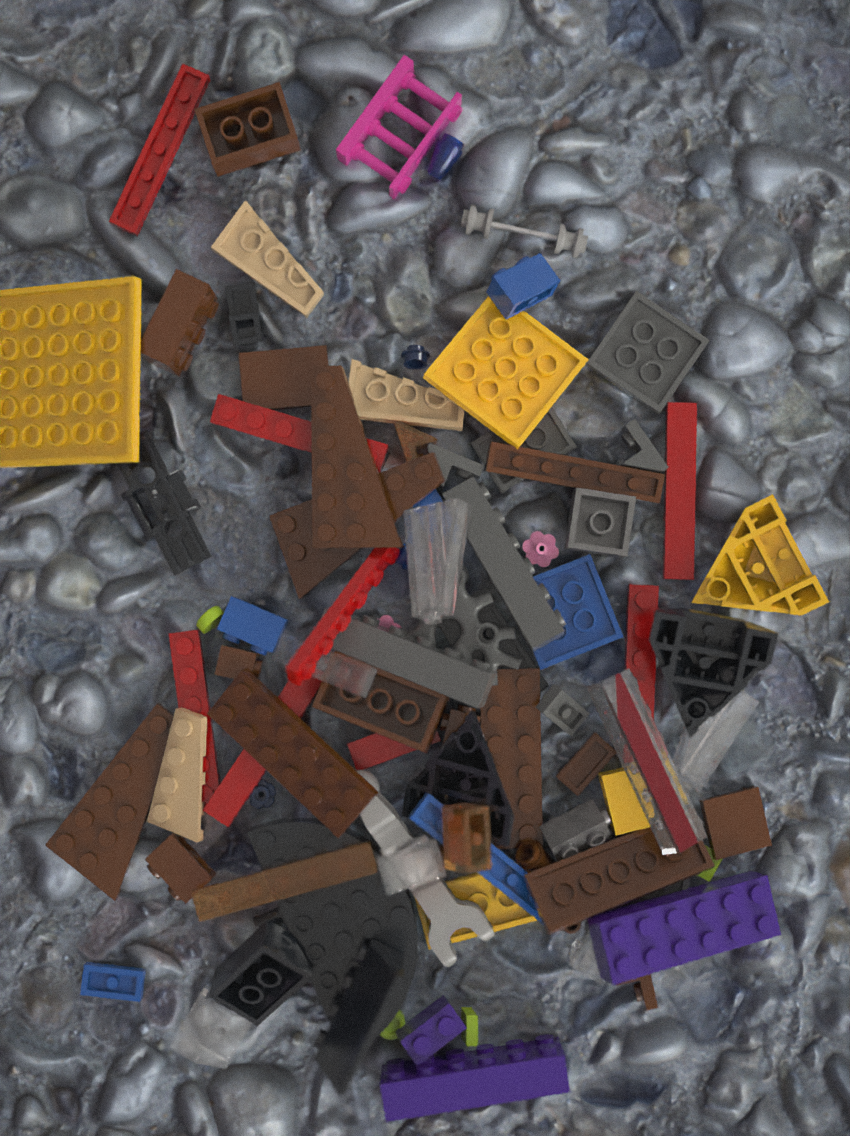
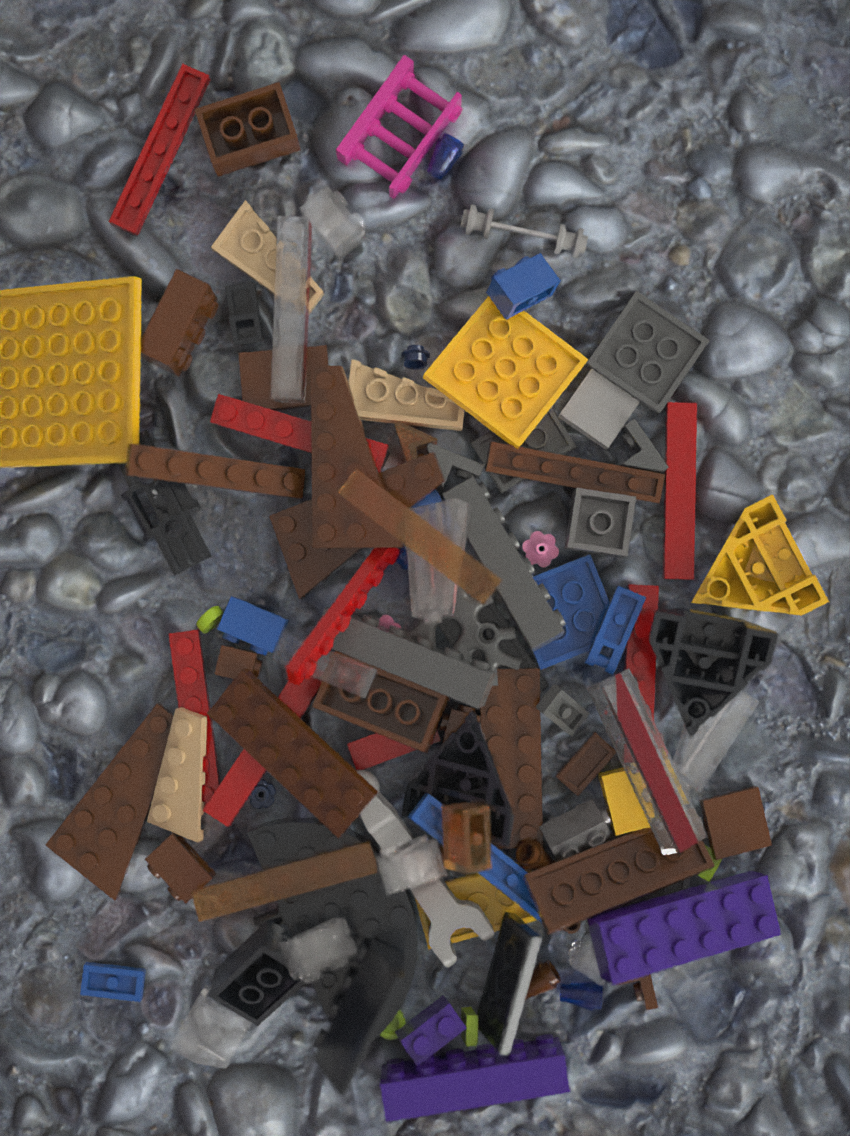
none -> reddish brown plate [125,444,305,499]
none -> clear brick [271,216,312,403]
none -> clear brick [280,918,357,983]
none -> clear brick [300,186,366,261]
none -> clear orange tile [337,468,502,605]
none -> black tile [477,912,542,1055]
none -> reddish brown cone [525,960,561,1001]
none -> light grey tile [558,368,640,450]
none -> clear blue cone [560,981,604,1012]
none -> blue plate [584,586,646,675]

